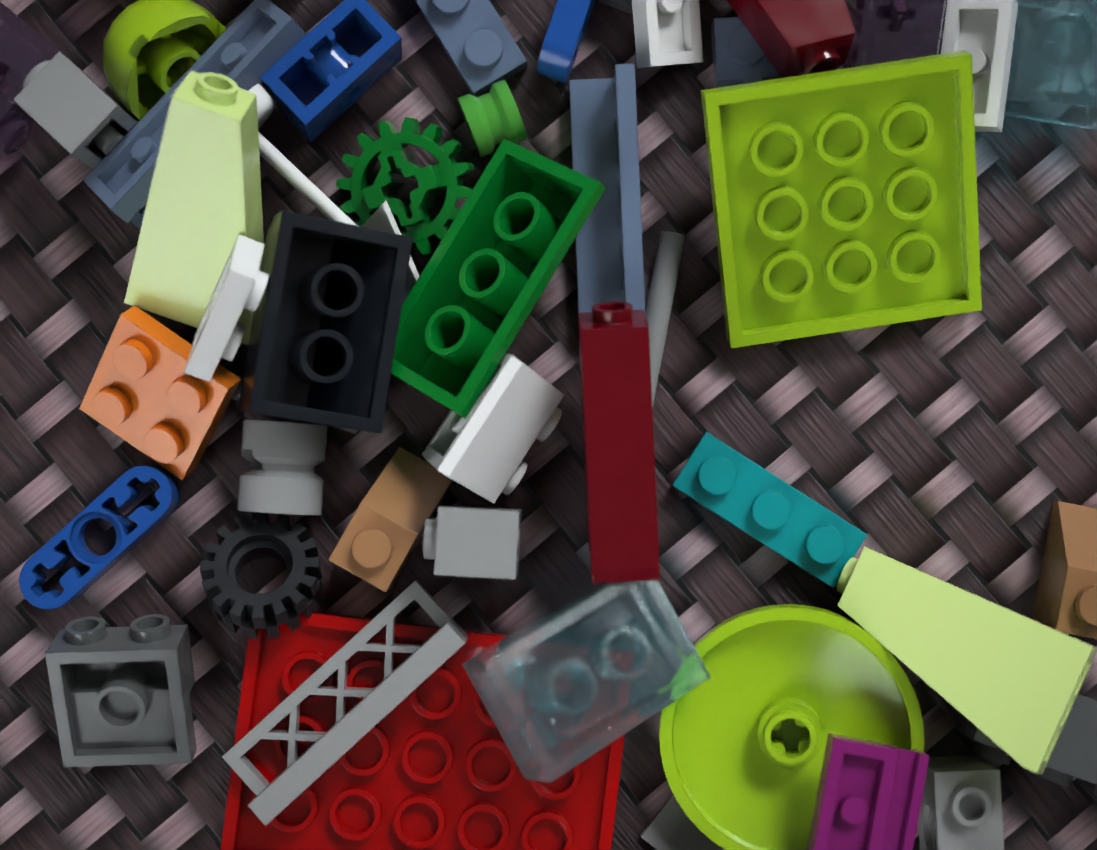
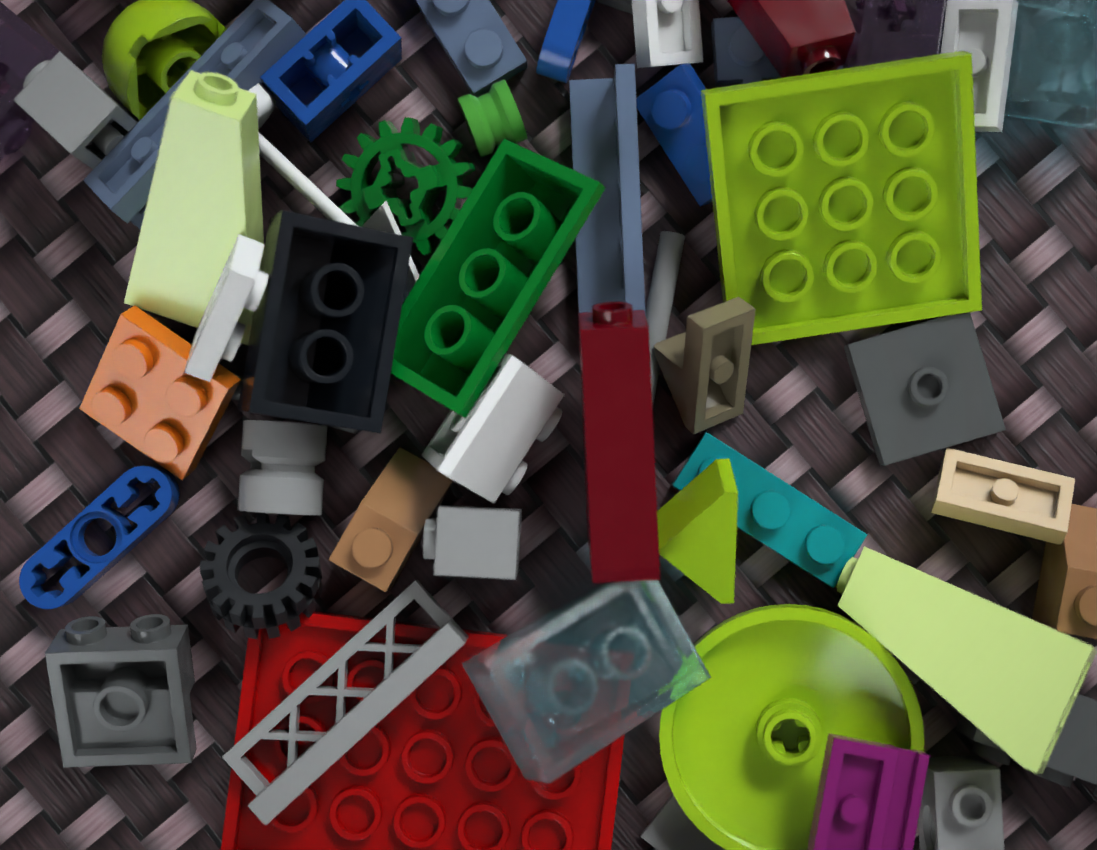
none -> blue plate [636,63,712,206]
none -> dark tan slope [654,297,756,434]
none -> lime slope [657,458,738,604]
none -> dark grey plate [844,312,1006,466]
none -> tan plate [931,448,1075,545]

